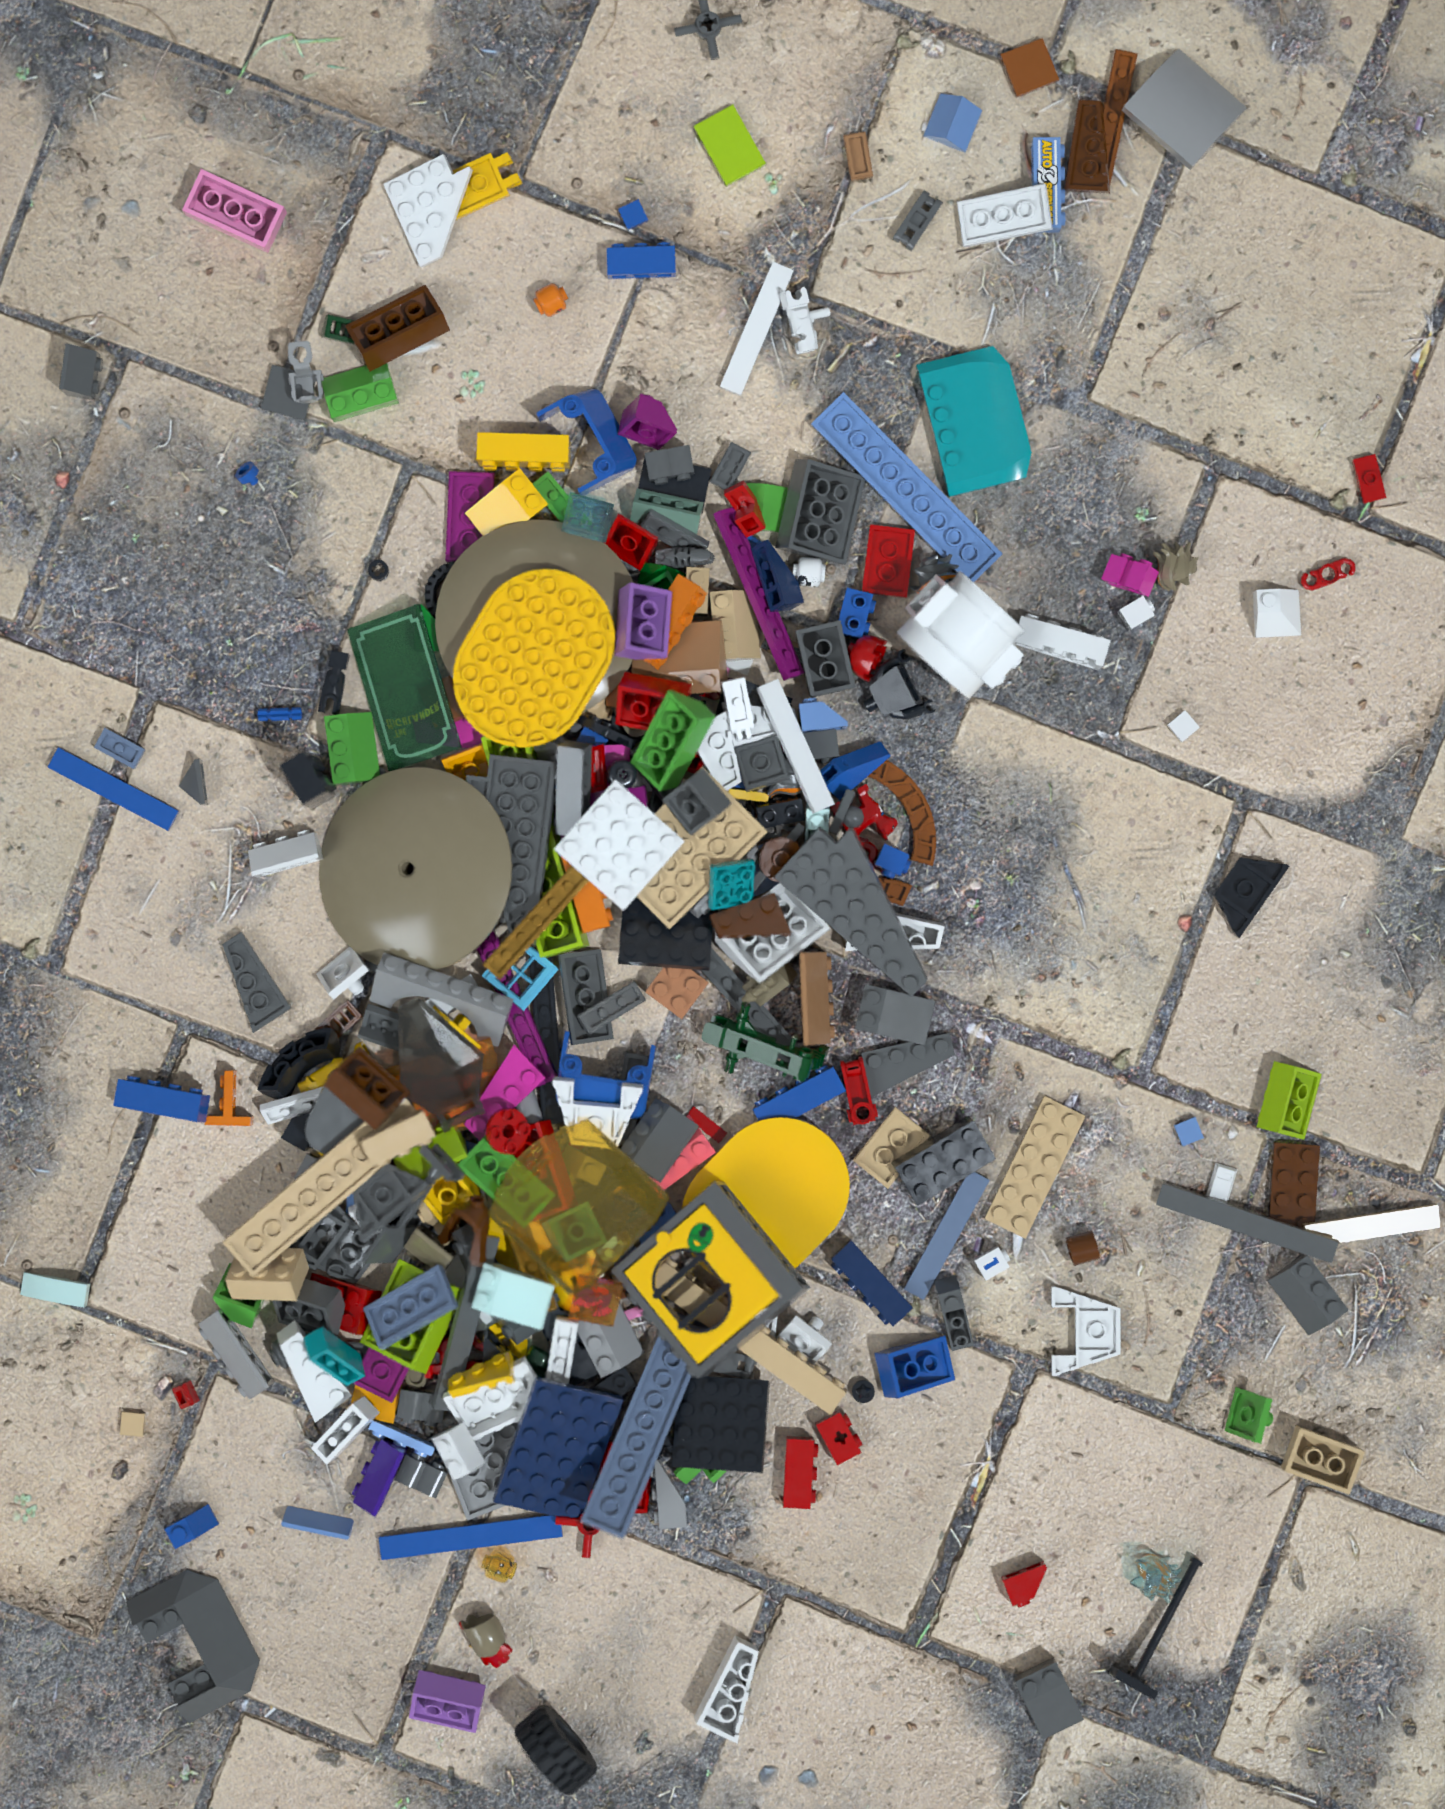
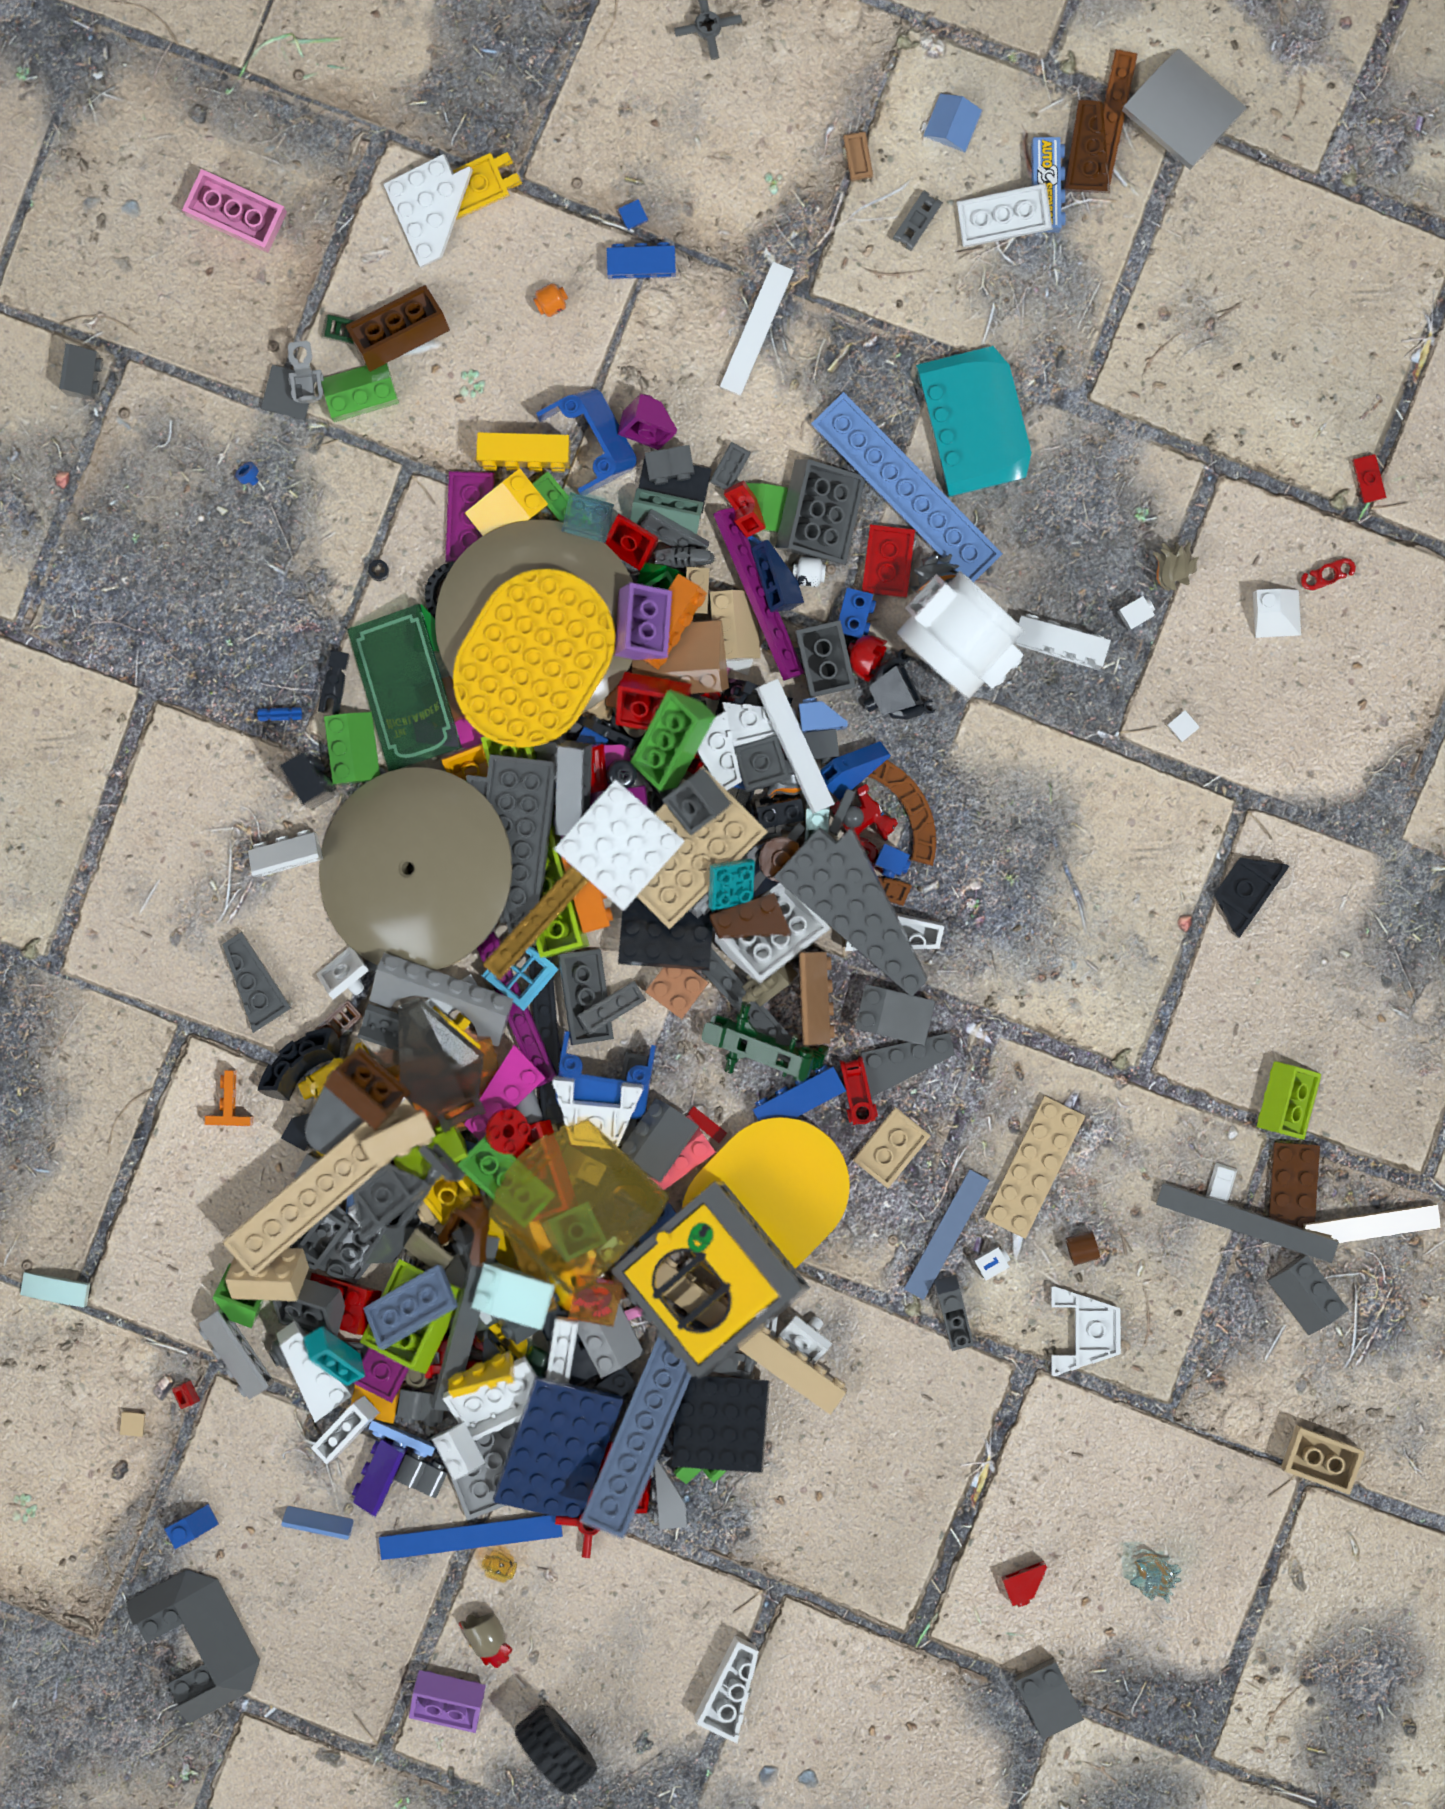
blue tile [48,747,179,831] -> none
sand blue plate [94,728,146,769] -> none
blue brick [113,1075,211,1122] -> none
dark grey slope [179,759,208,806] -> none
white tile [260,1087,323,1125] -> none
lime tile [694,105,766,187] -> none
white hinge [721,677,754,742] -> none
yellow tile [727,788,769,802] -> none
white piece [780,287,830,355] -> none
red brick [783,1436,818,1509] -> none
red brick [815,1410,863,1466] -> none
dark blue brick [830,1239,913,1326] -> none
black tile [852,1380,875,1403] -> none
blue slope [874,1336,955,1399] -> none
brick [891,1116,996,1206] -> none
dark orange tile [1000,38,1059,98] -> none
dark pink brick [1101,553,1159,597] -> none
black tile [1107,1556,1203,1700] -> none
medium blue tile [1173,1117,1204,1146] -> none
bright green tile [1224,1387,1273,1444] -> none

